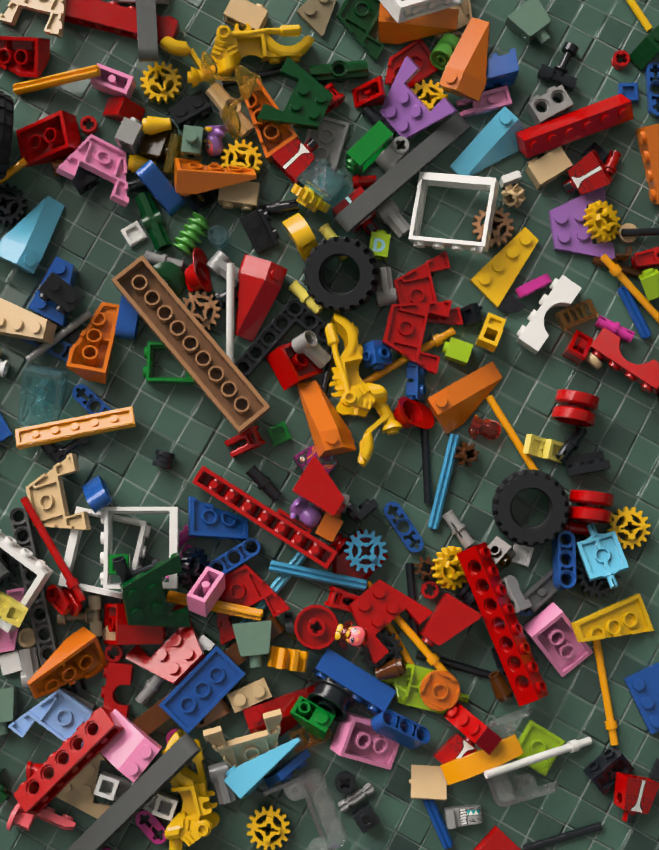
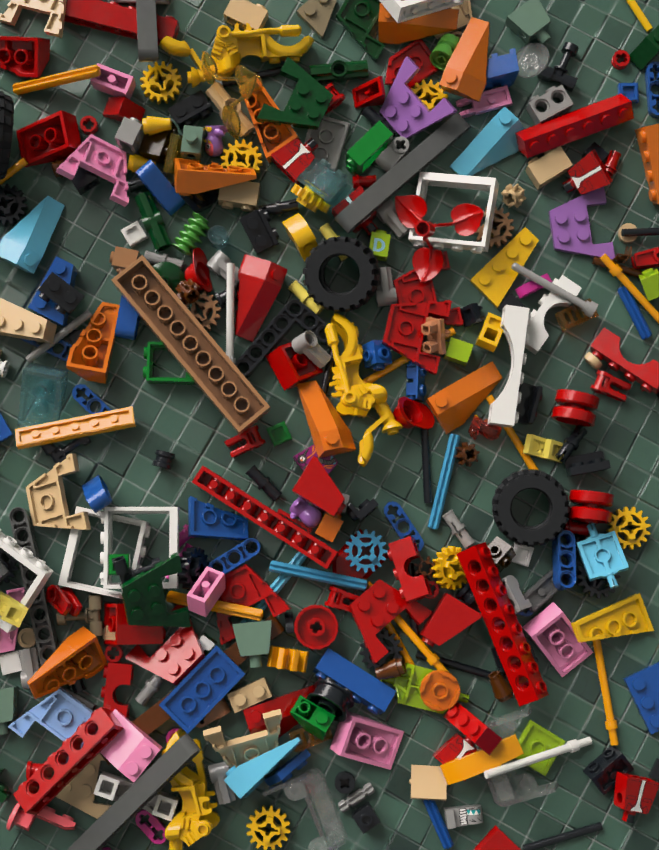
red bar [20,496,86,603] -> none
red bush [330,533,348,551] -> none
animal [334,620,368,650] -> none
blue beam [371,709,430,750] -> none
white tile [499,170,522,189] -> none
red slope [562,330,593,365] -> none
yellow gear [583,200,621,243] -> none
dark pink pin [595,315,636,344] -> none
none -> medium nougat brick [110,246,141,273]
none -> reddish brown gear [175,279,200,305]
none -> red arch [387,536,432,603]
none -> red plant [395,195,484,282]
none -> nougat hips [421,317,451,355]
none -> white arch [487,305,532,428]
none -> light grey piece [511,263,599,318]
none -> clear dish [516,43,550,78]
none -> black bracket [516,382,543,425]
none -> red piece [590,370,632,402]

